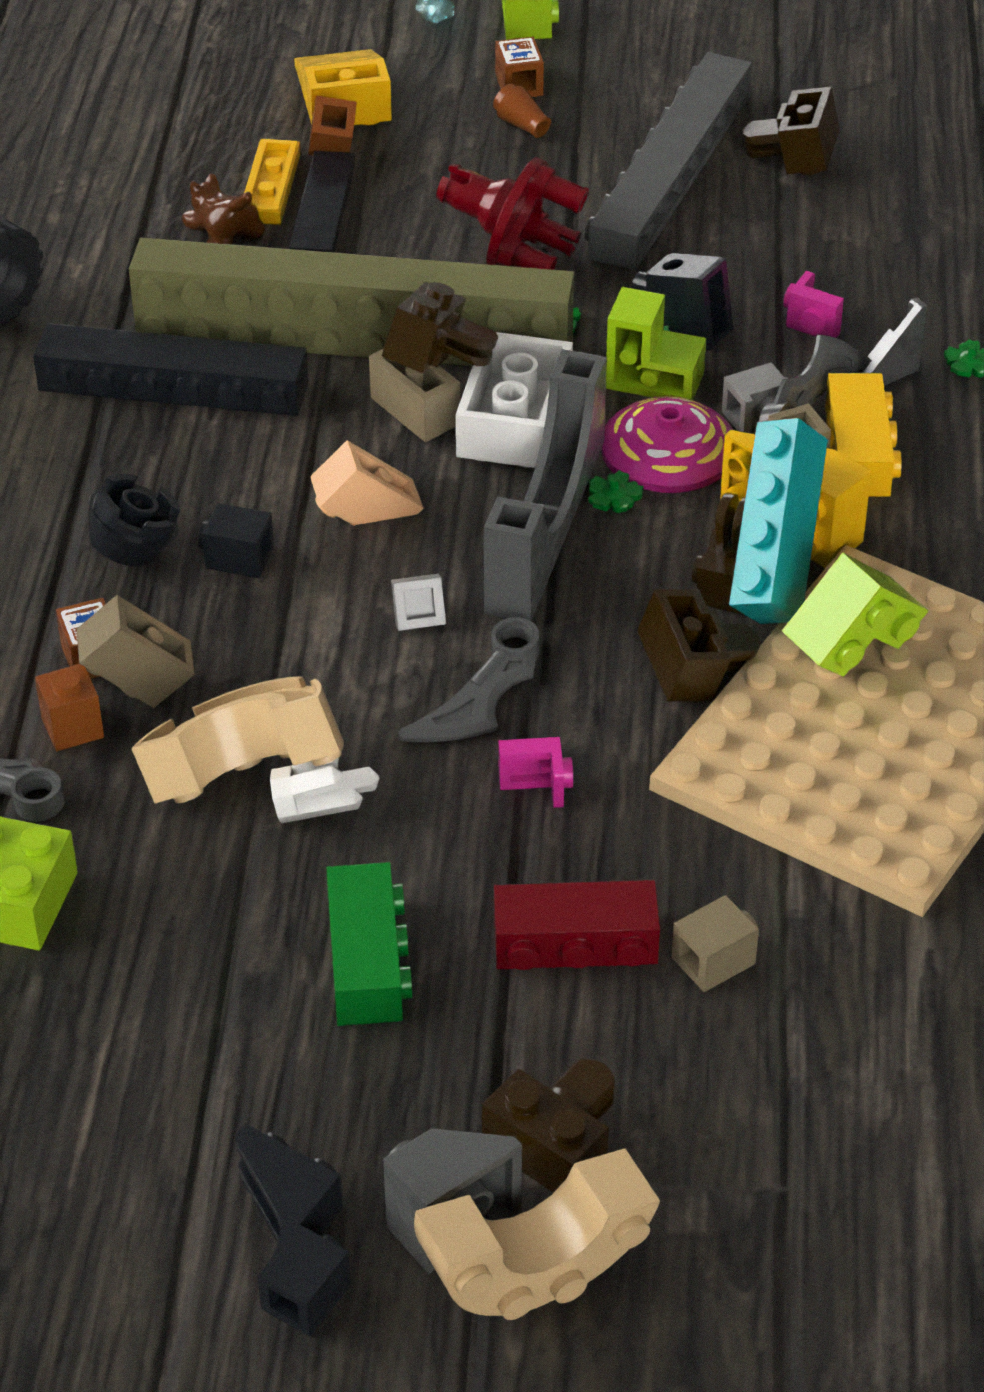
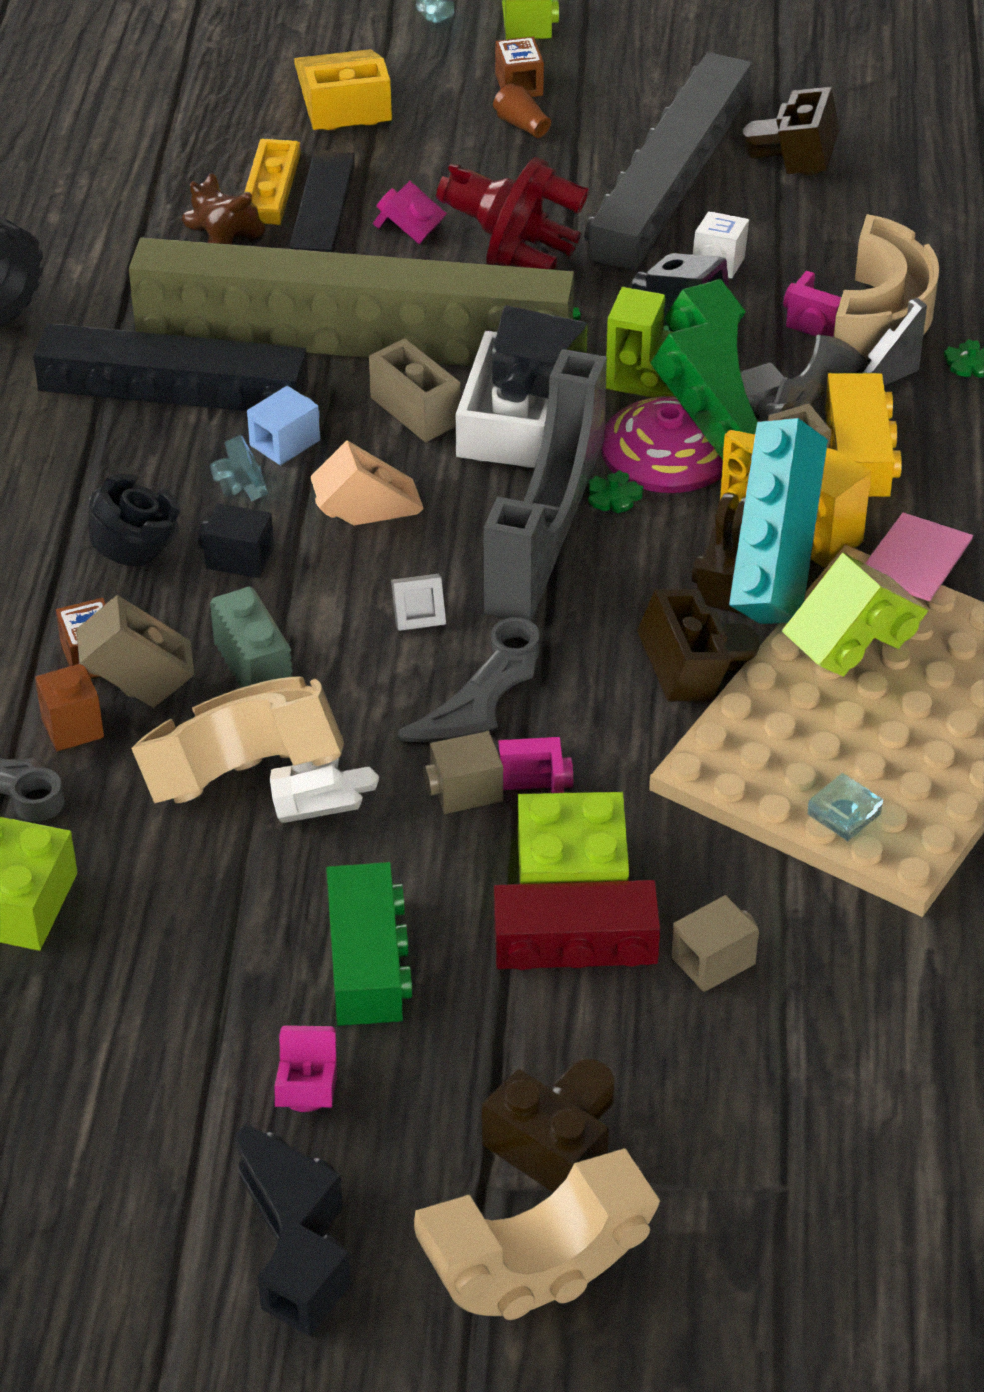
dark orange brick [308,96,357,156] -> none
dark brown brick [382,282,498,374] -> none
dark grey slope [383,1128,522,1274] -> none
none -> clear light blue tile [210,435,268,501]
none -> sand green brick [210,586,293,688]
none -> light blue brick [247,386,320,466]
none -> dark pink bracket [274,1026,337,1112]
none -> dark pink bracket [372,181,447,244]
none -> dark tan brick [423,731,503,814]
none -> black torso [492,305,588,403]
none -> lime brick [518,792,629,884]
none -> green arch [650,279,758,460]
none -> white brick [693,211,749,278]
none -> clear light blue plate [807,773,883,841]
none -> tan brick [834,214,939,360]
none -> bright pink piece [865,512,973,601]

